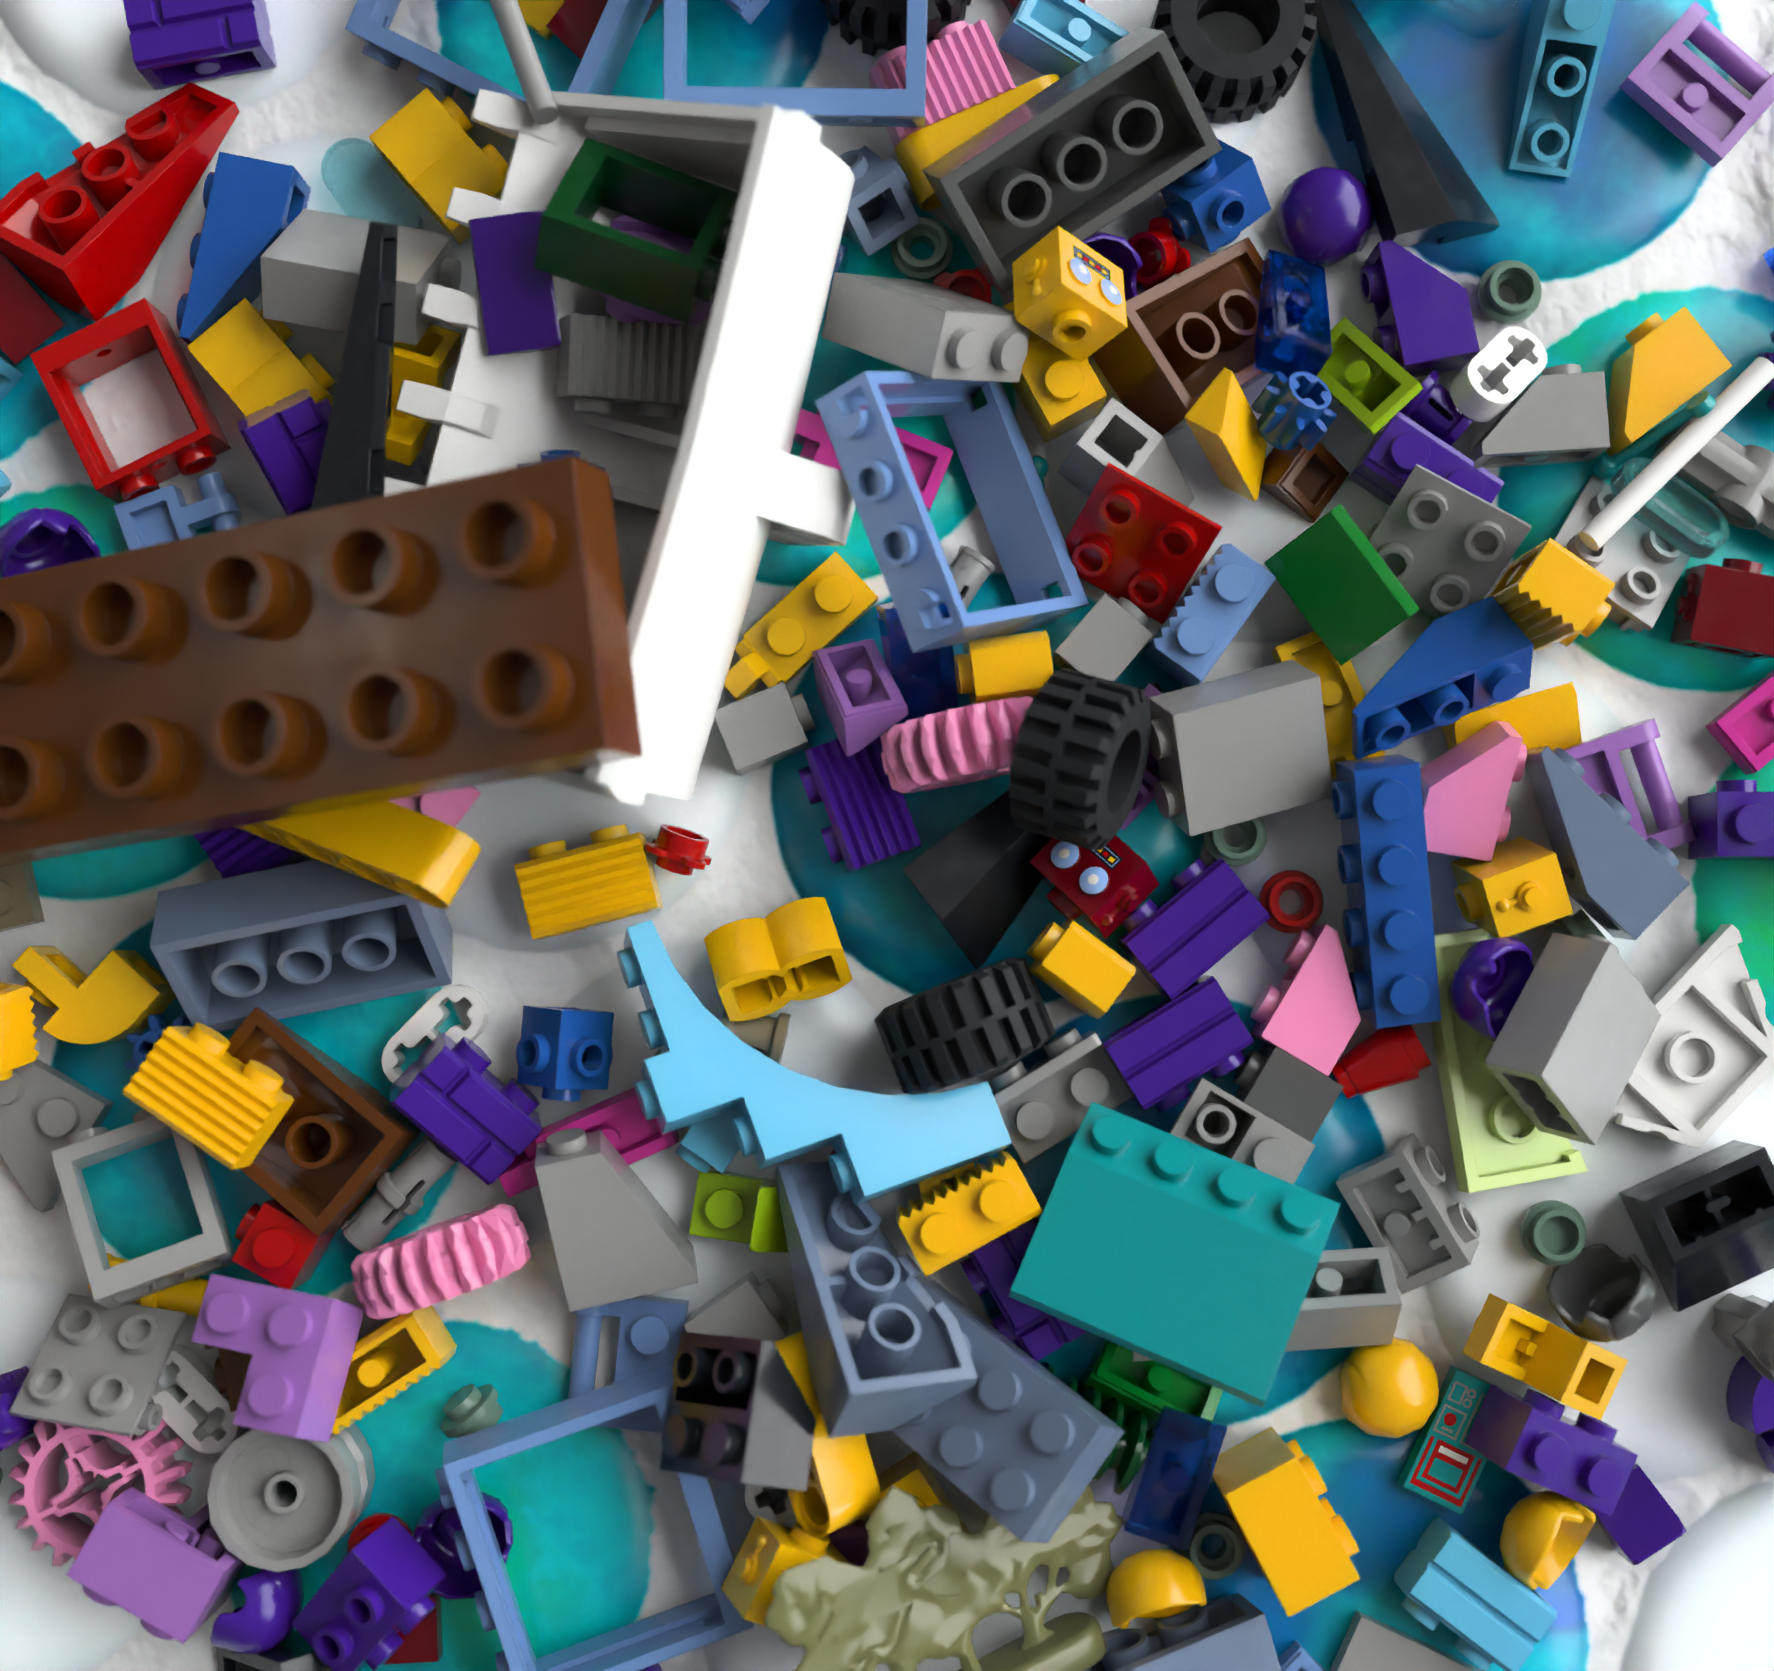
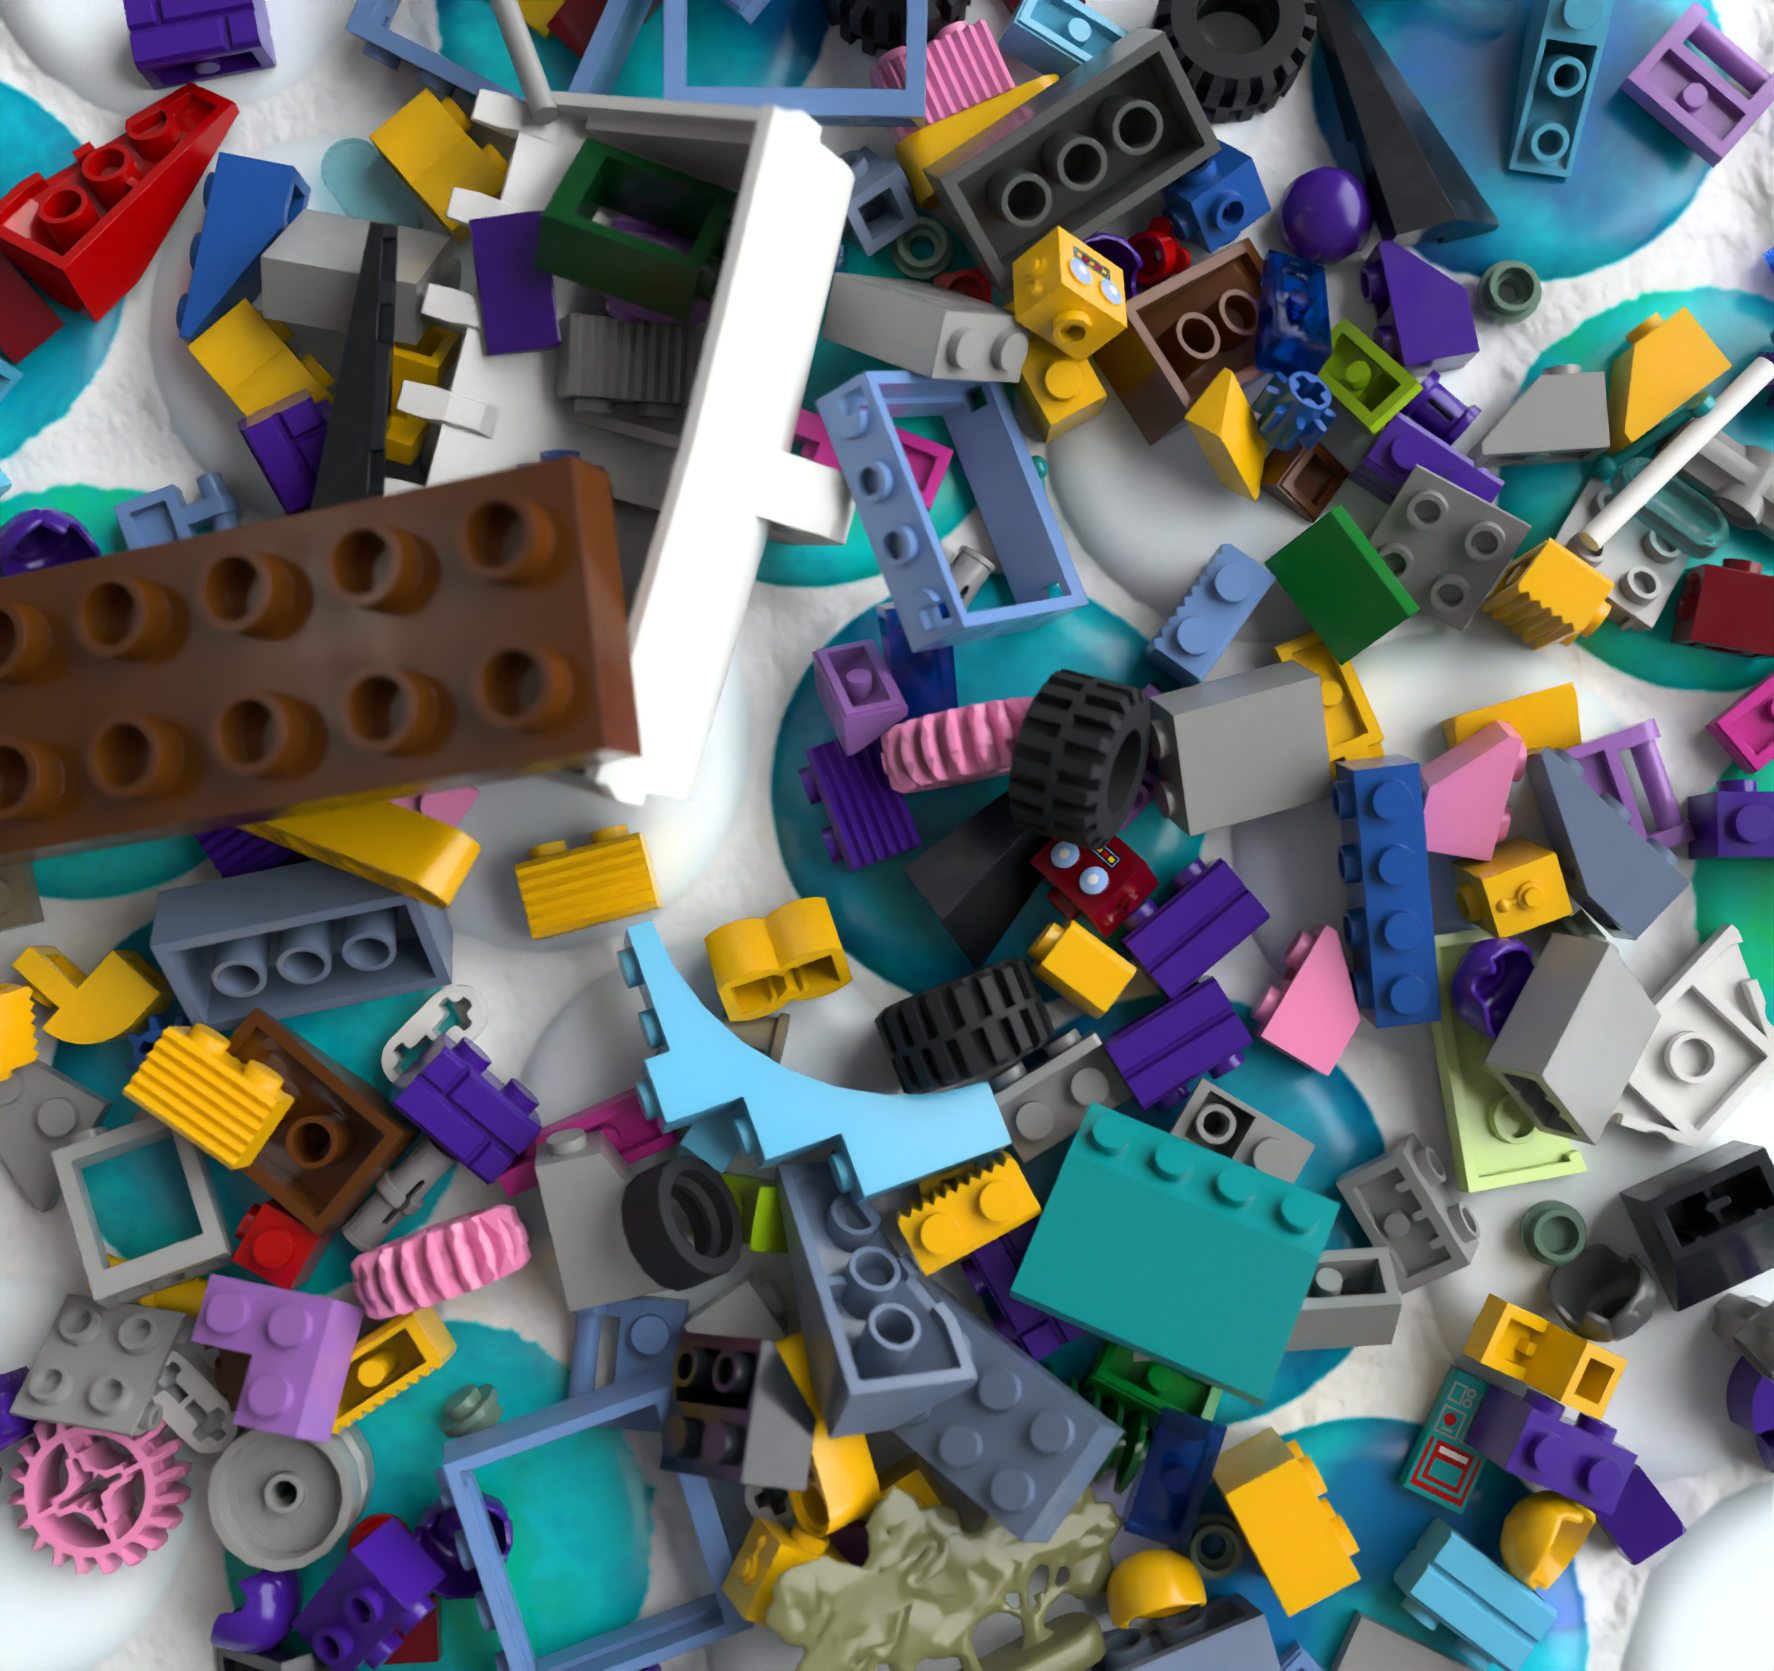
red window [30,298,231,504] -> none
medium lavender brick [66,1486,247,1643] -> none
blue brick [516,1005,614,1101] -> none
red plate [644,824,712,876] -> none
light grey brick [714,682,816,776] -> none
yellow hinge [723,551,878,701] -> none
yellow brick [952,630,1053,704] -> none
light grey brick [1052,593,1154,681] -> none
light grey slope [1057,397,1195,507] -> none
red hinge [1065,462,1222,624] -> none
sand green plate [1202,817,1267,867] -> none
dark grey brick [1233,1043,1344,1142] -> none
red plate [1258,870,1323,934] -> none
red cone [1332,1025,1432,1100] -> none
yellow hair [1339,1337,1439,1439] -> none
blue slope [1352,596,1533,760] -> none
white beam [1450,327,1547,422] -> none
none -> black tyre [621,1155,743,1291]

